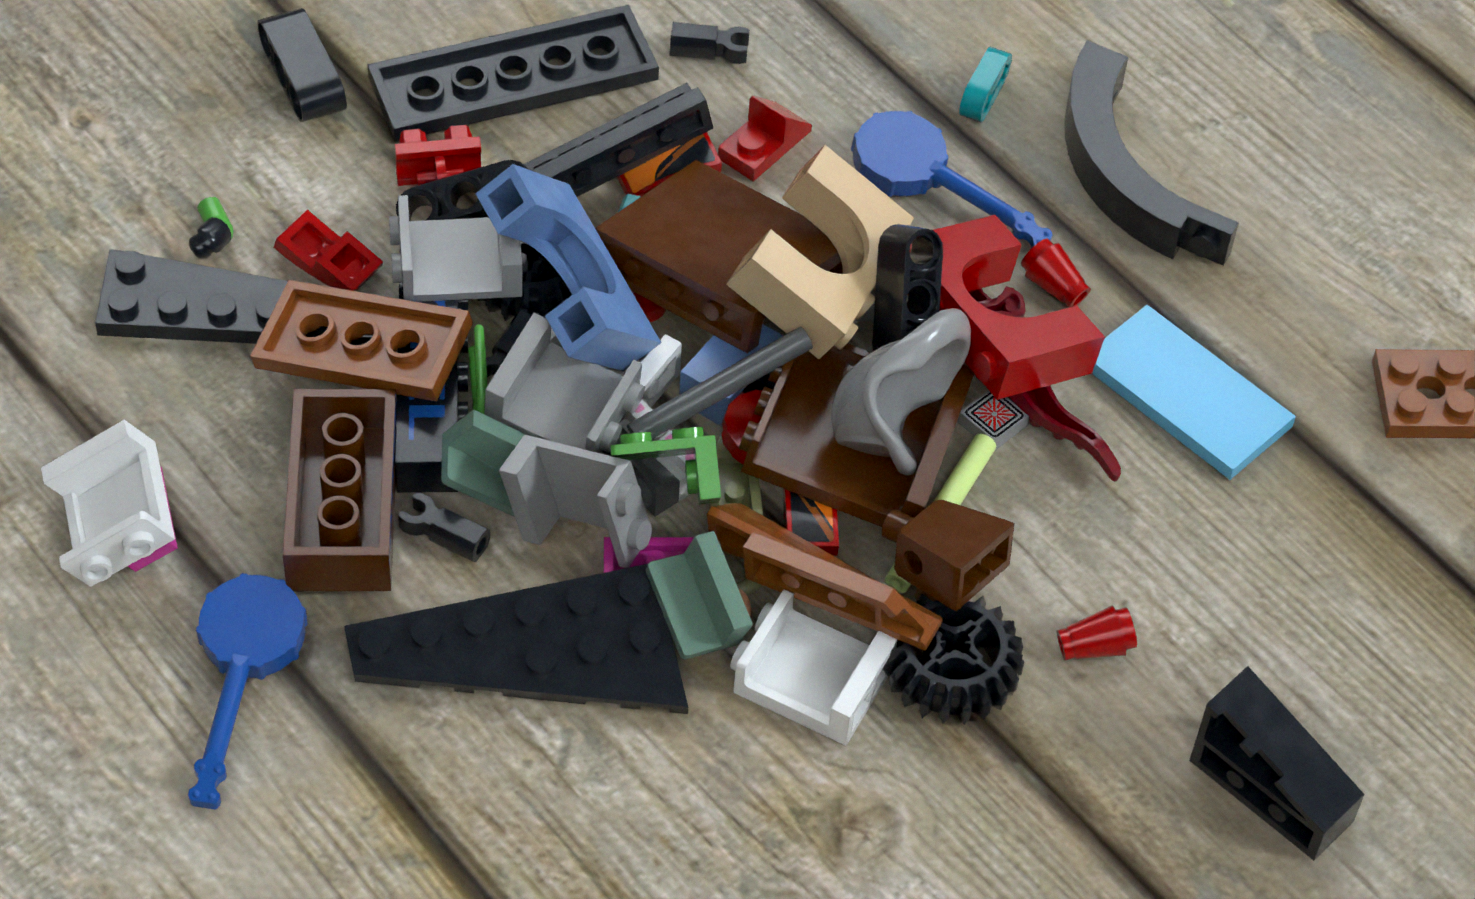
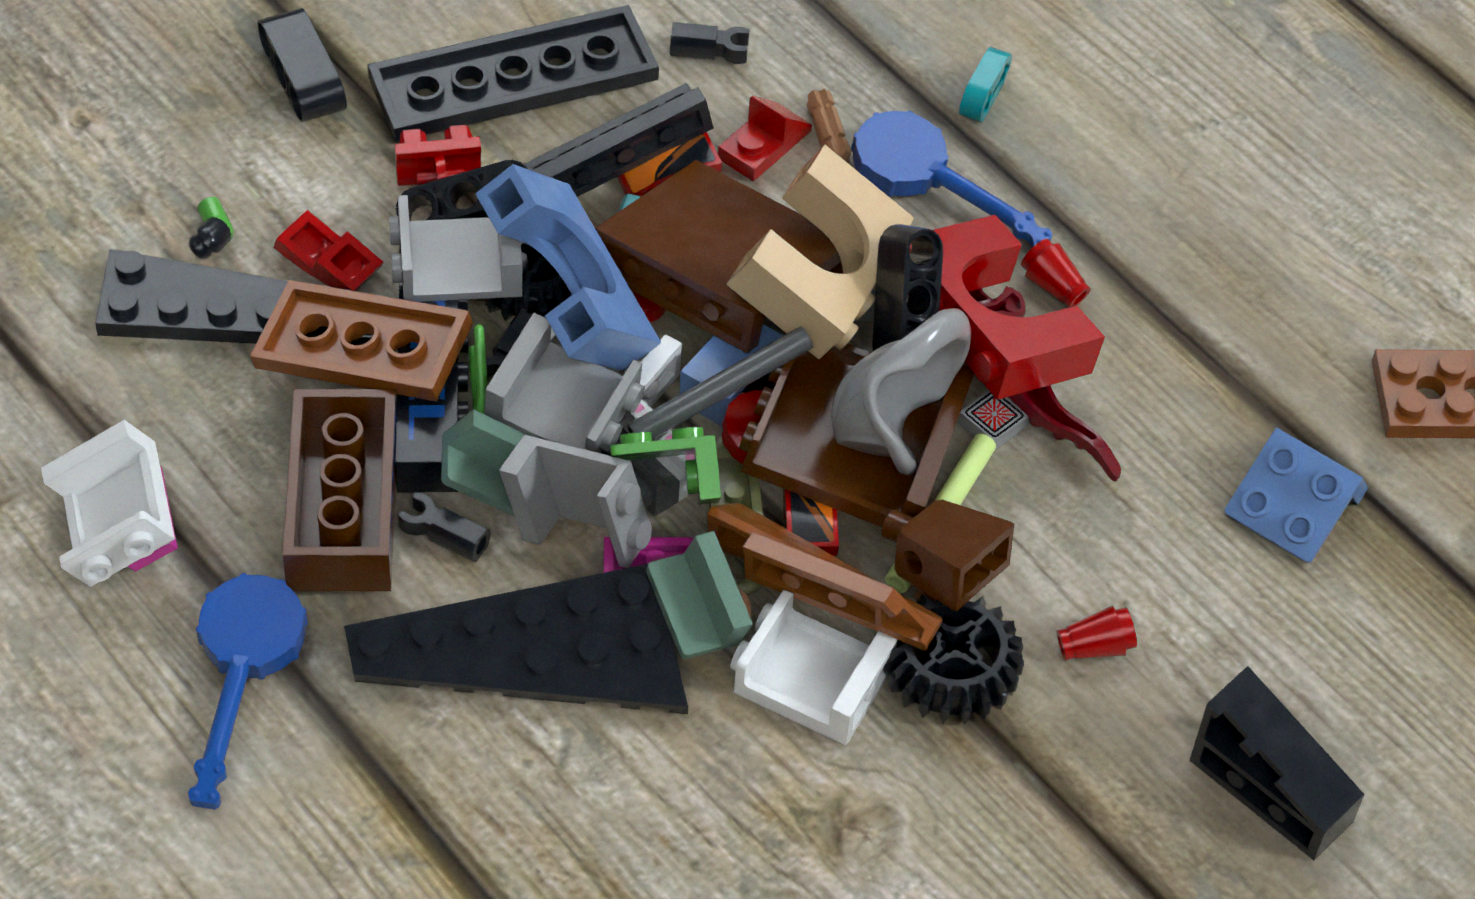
arch [1064,40,1239,266] -> none
medium azure tile [1092,305,1296,480] -> none
none -> medium nougat axle [807,88,852,163]
none -> medium blue bracket [1225,427,1368,563]

